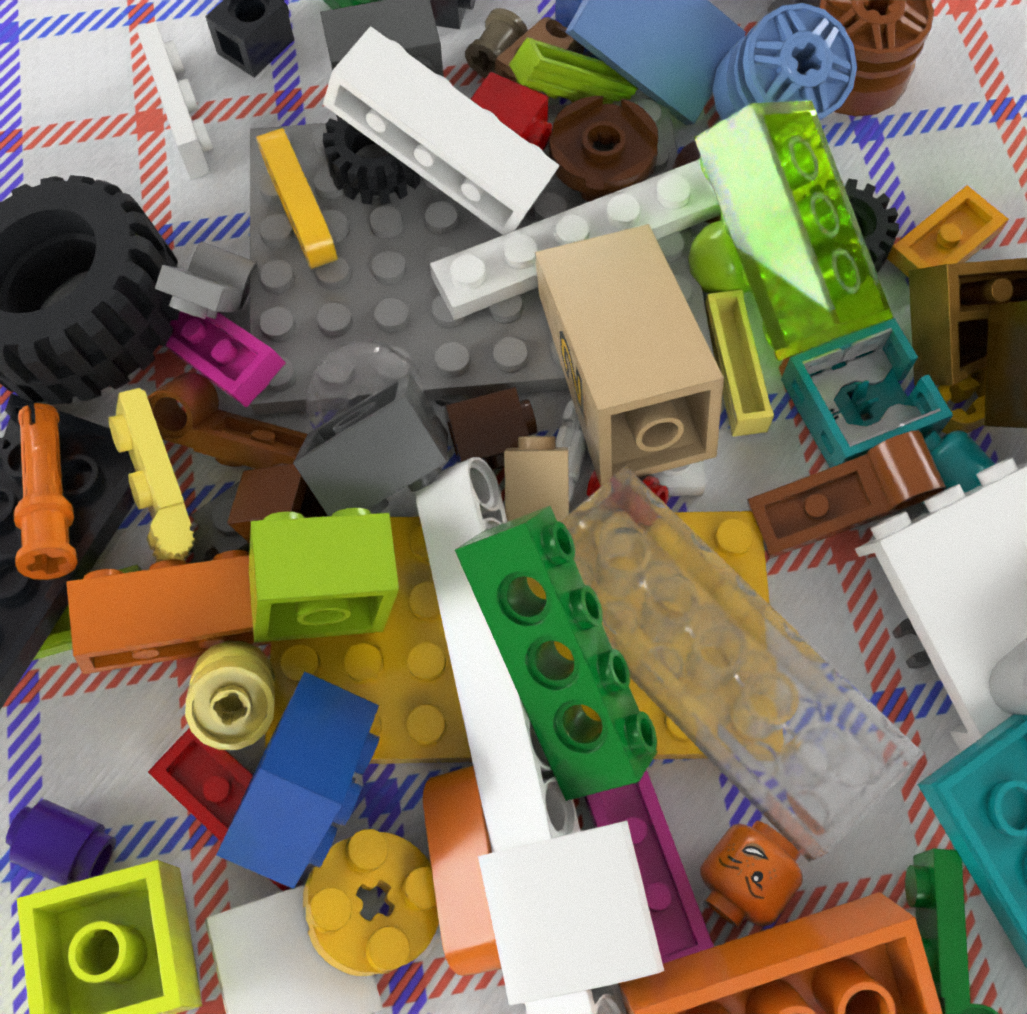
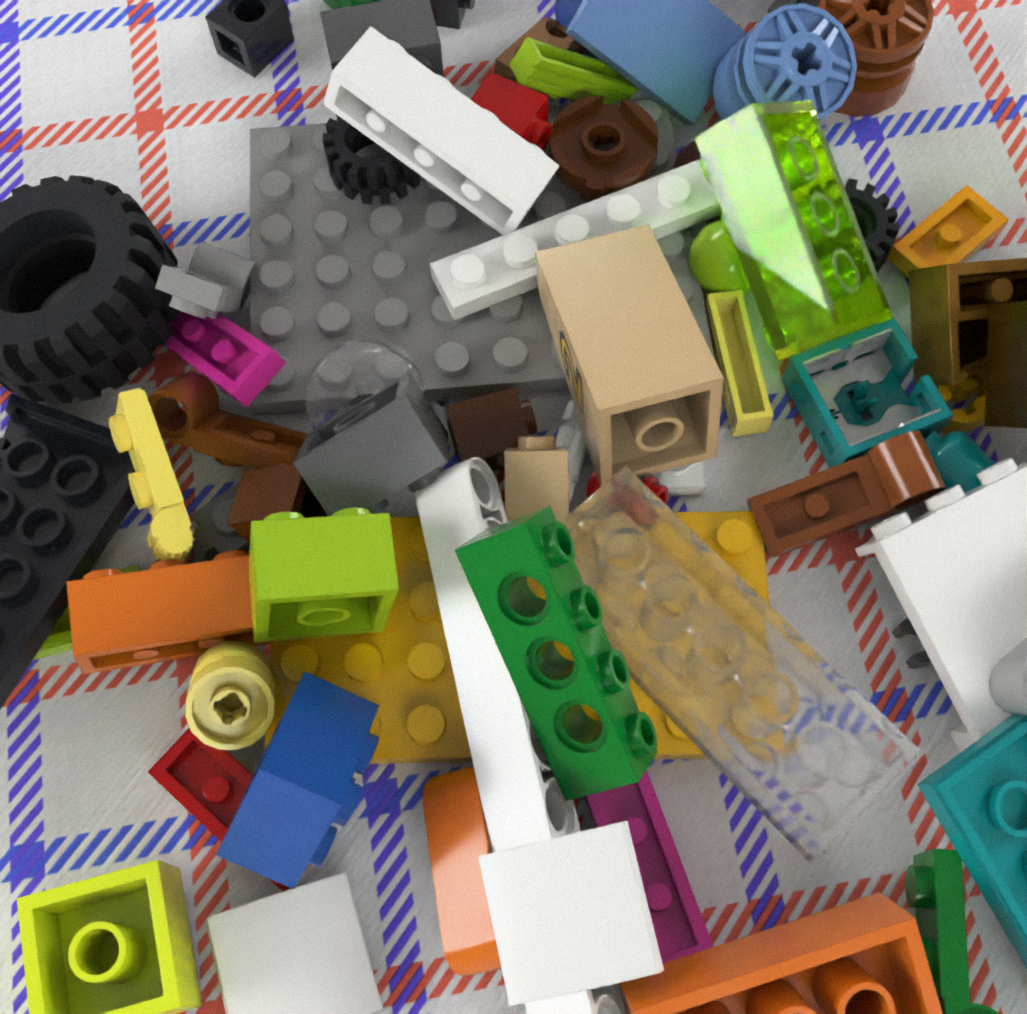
dark purple brick [6,799,116,885] -> none
orange pin [13,403,78,580] -> none
white plate [136,21,213,180] -> none
yellow beam [256,128,338,269] -> none
yellow plate [303,829,439,976] -> none
dark tan bush [465,8,528,78] -> none
orange head [700,820,803,928] -> none

